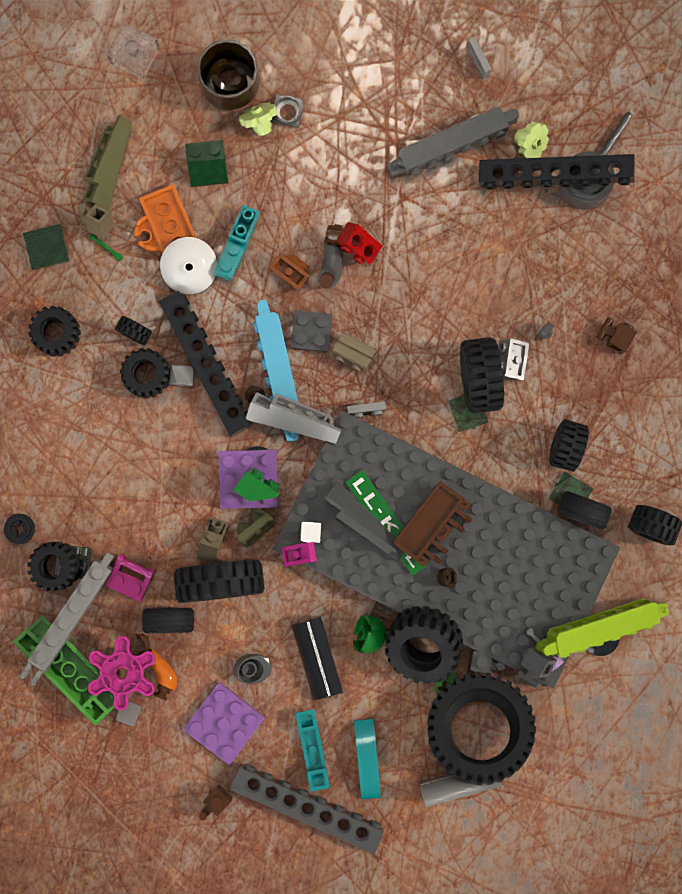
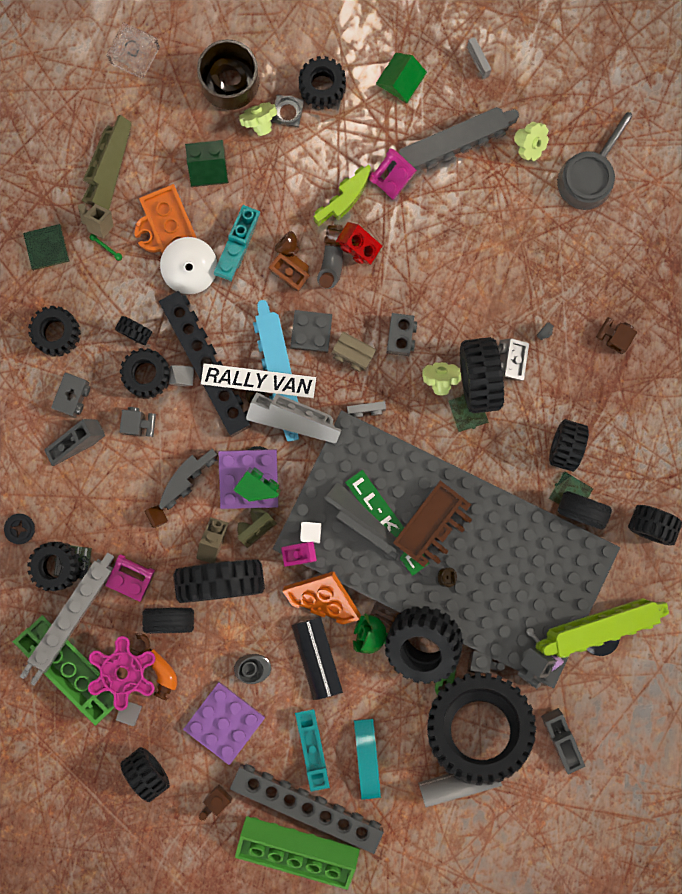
black brick [479,154,635,190] -> none
none -> dark grey slope [44,419,105,466]
none -> dark grey brick [51,372,91,418]
none -> dark grey brick [119,407,156,437]
none -> black tyre [120,747,170,803]
none -> reddish brown slope [145,505,168,528]
none -> dark grey slope [159,449,218,510]
none -> white sticker [201,363,316,398]
none -> bright green slope [235,816,360,890]
none -> reddish brown brick [275,231,300,257]
none -> orange plate [282,571,361,625]
none -> black tyre [299,56,346,110]
none -> lime slope [314,164,371,227]
none -> dark pink plate [369,148,417,199]
none -> green slope [376,53,427,103]
none -> dark grey brick [387,313,417,356]
none -> yellowish green plant [422,362,461,395]
none -> dark grey slope [541,708,586,774]

